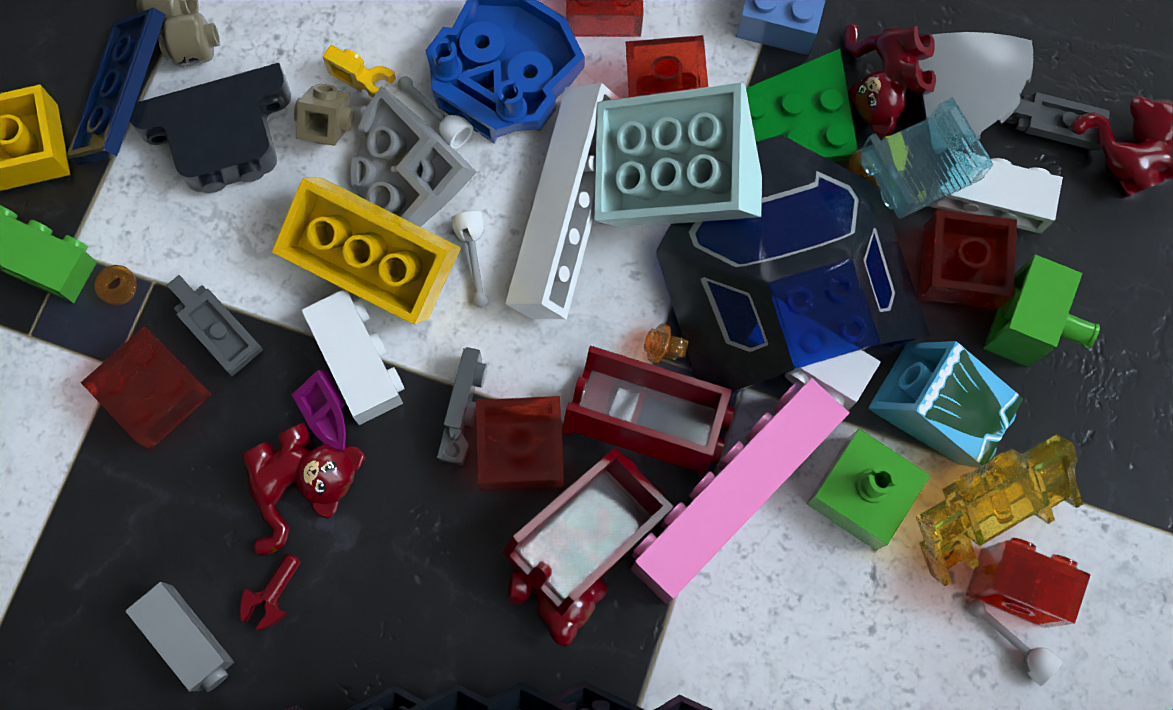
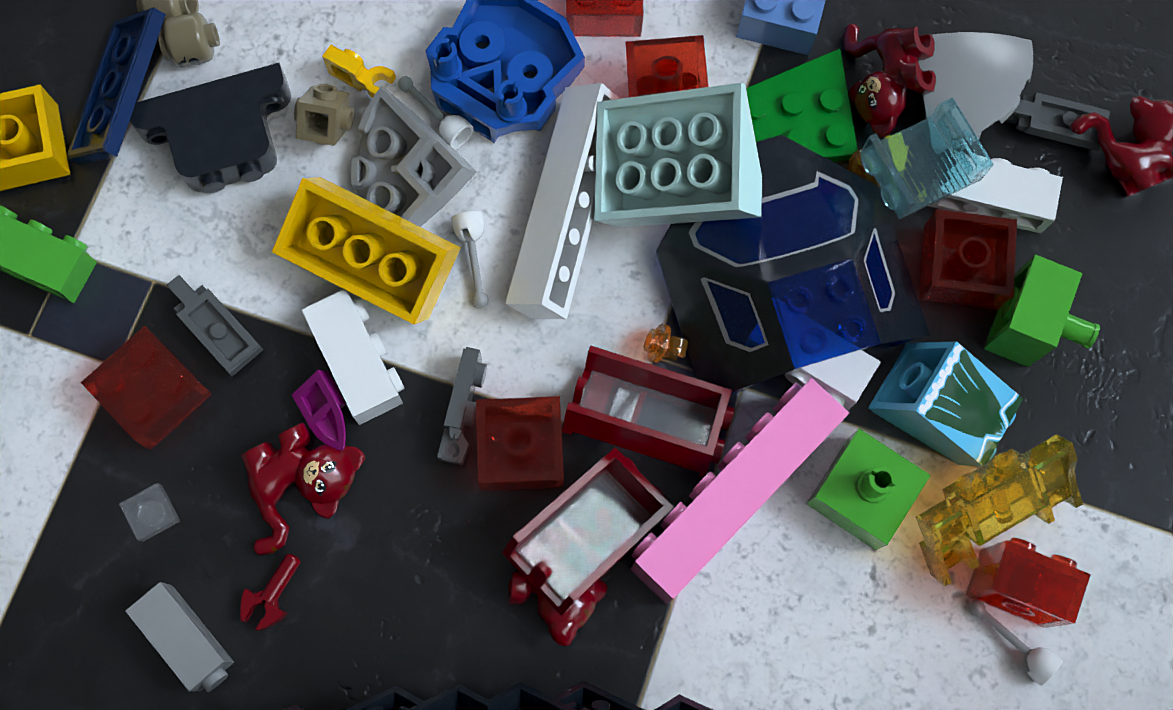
clear orange plate [95,265,137,305] -> none
none -> clear plate [119,483,180,542]

